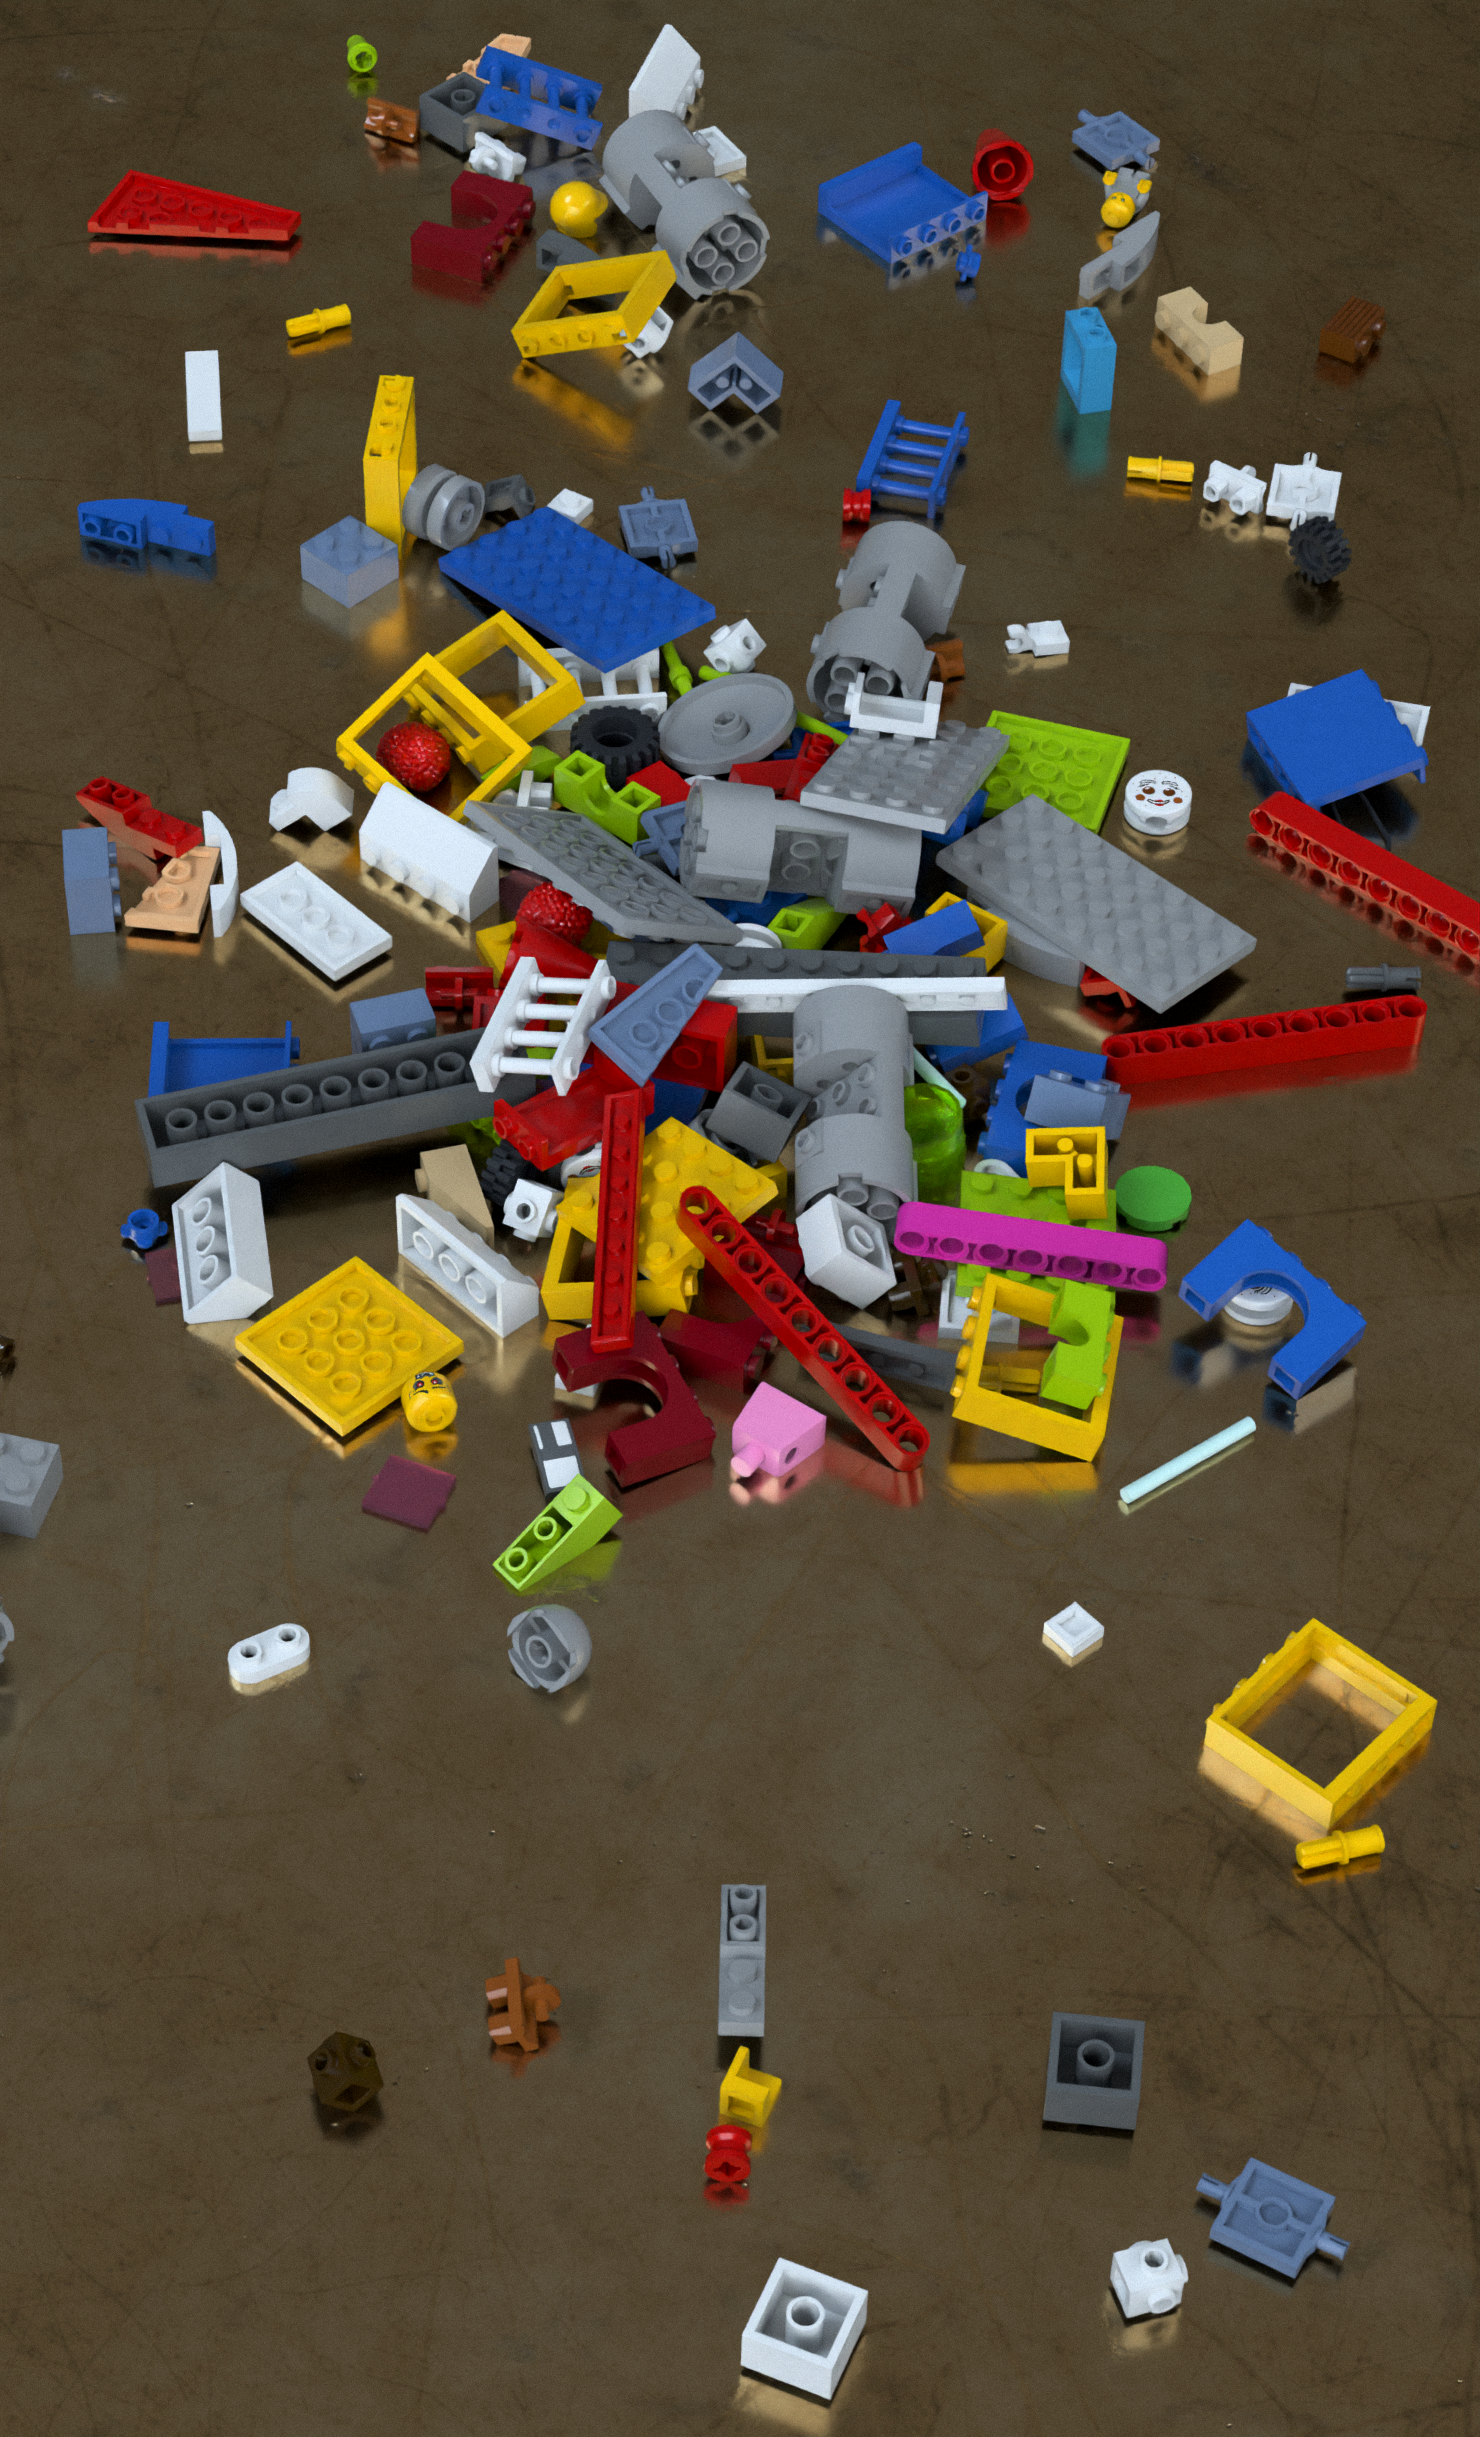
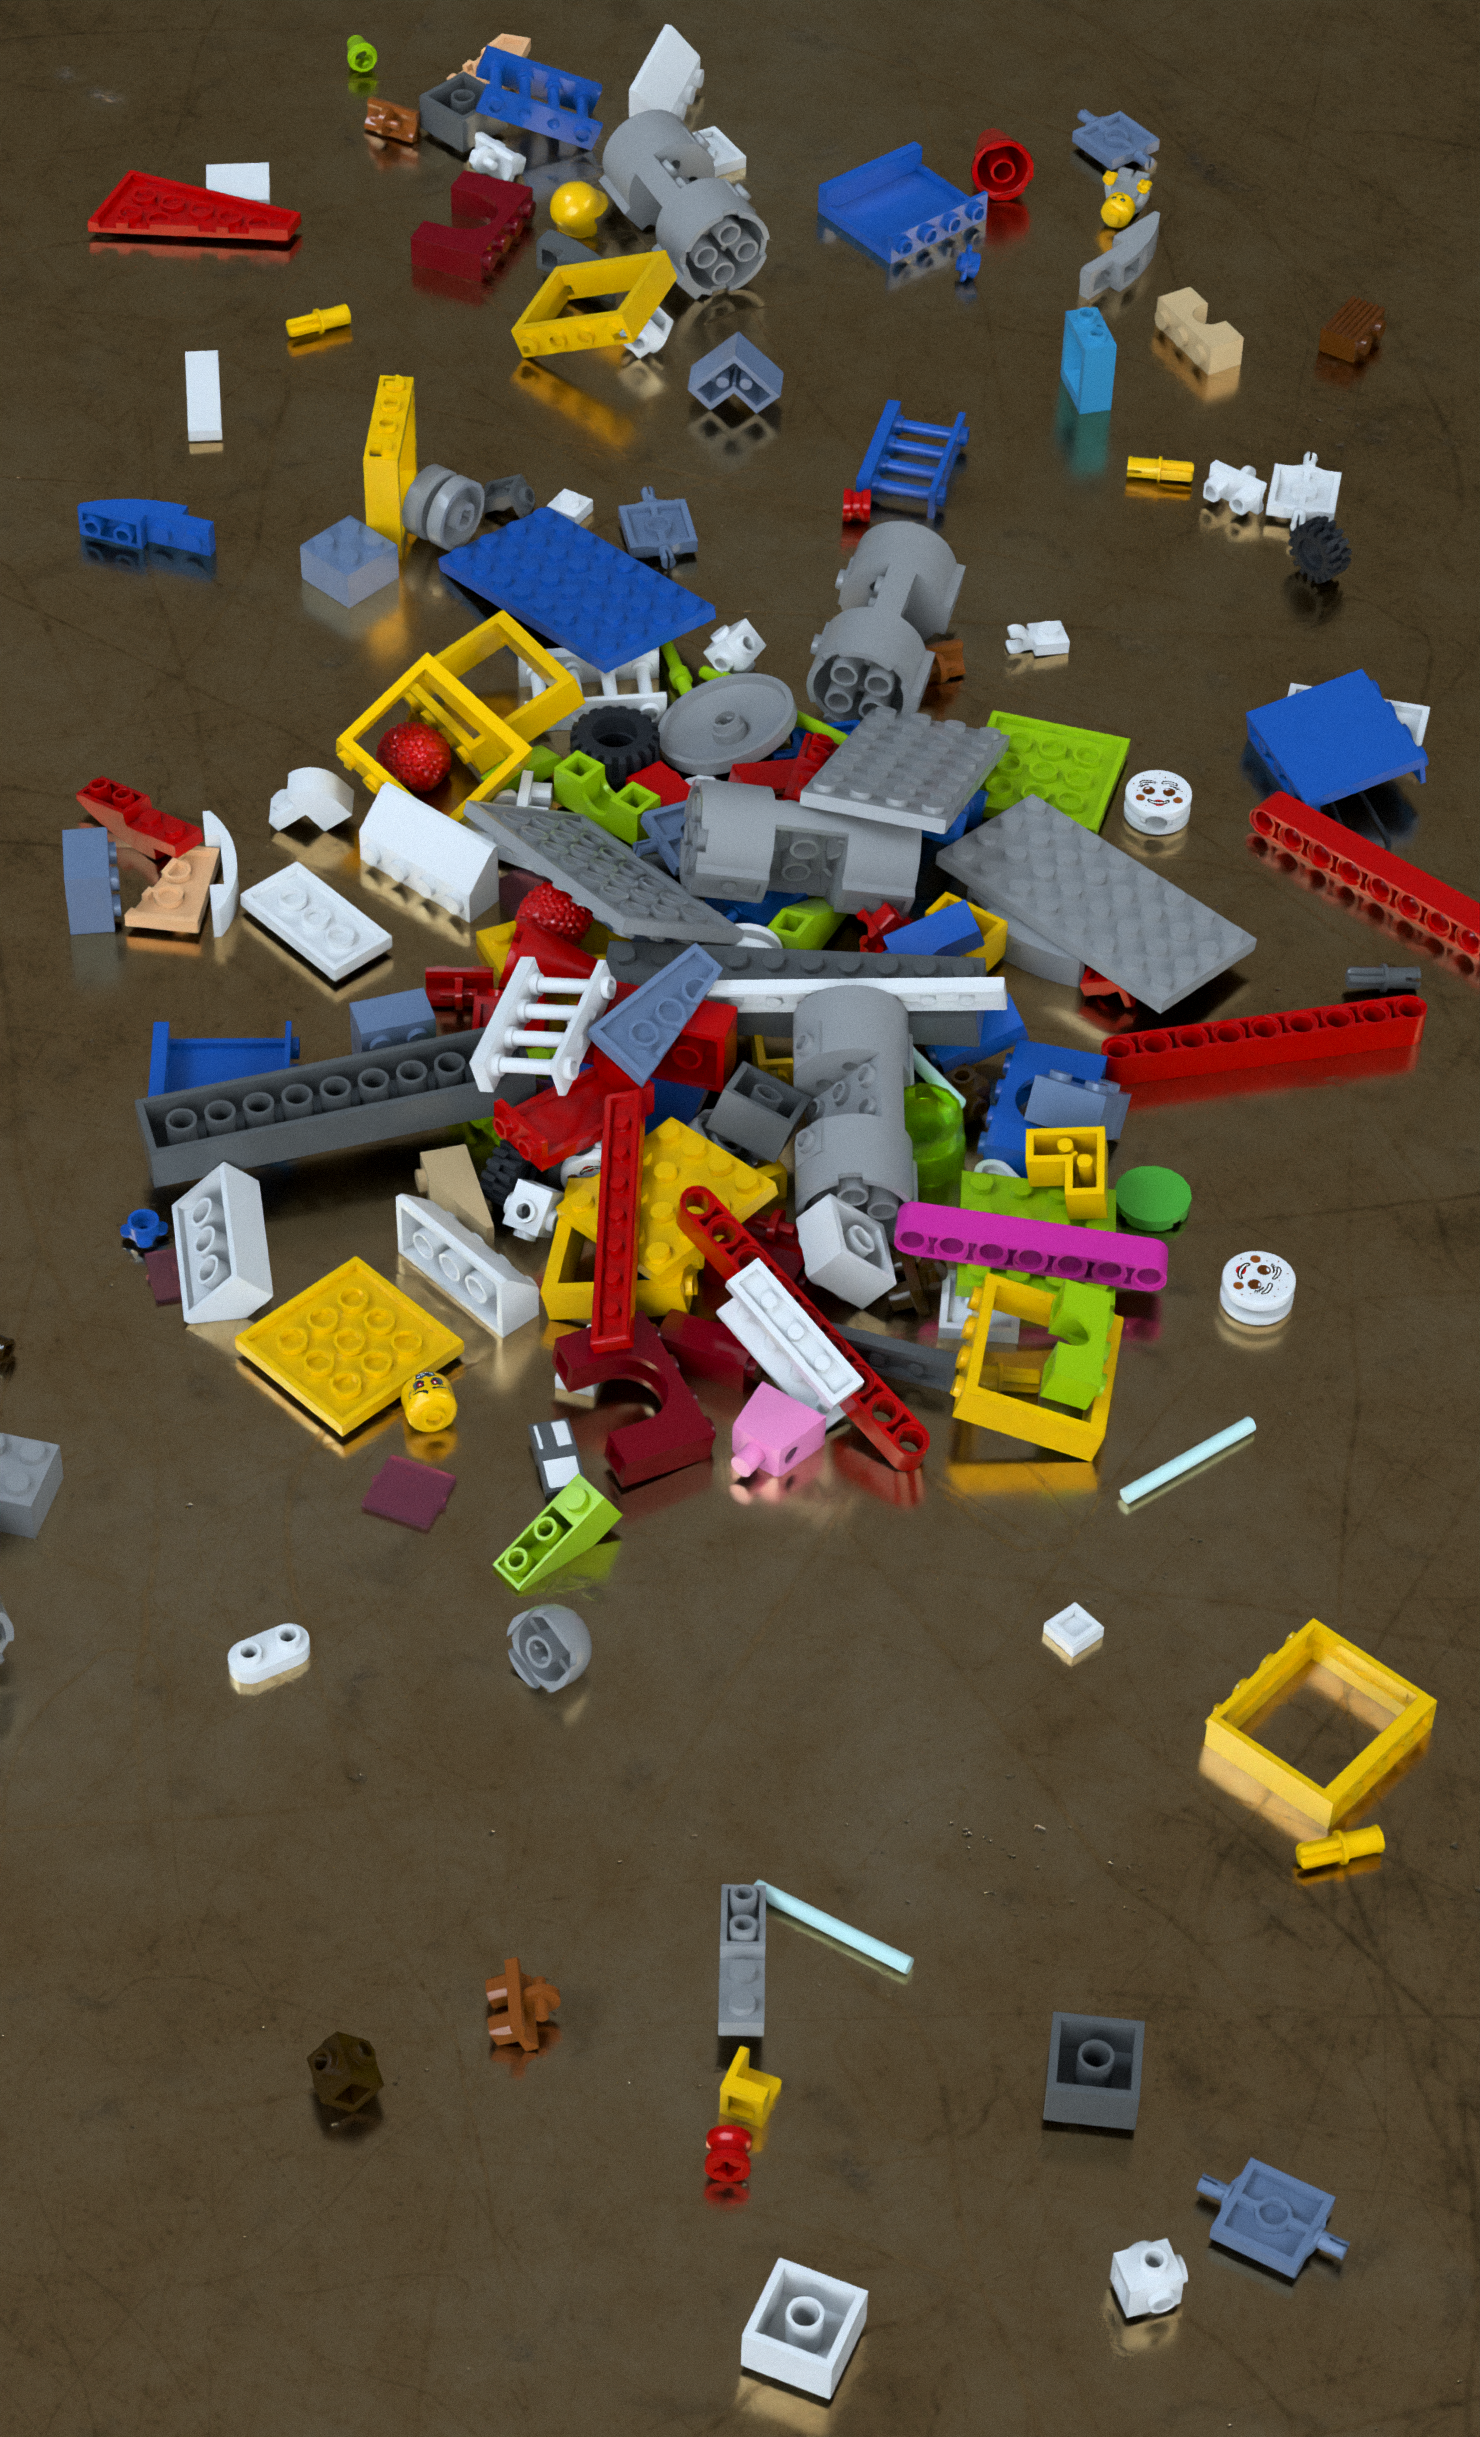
white panel [844,672,943,739] -> none
blue arch [1178,1219,1367,1401] -> none
none -> white tile [206,162,270,205]
none -> white fence [716,1258,865,1430]
none -> light aqua bar [754,1879,914,1974]

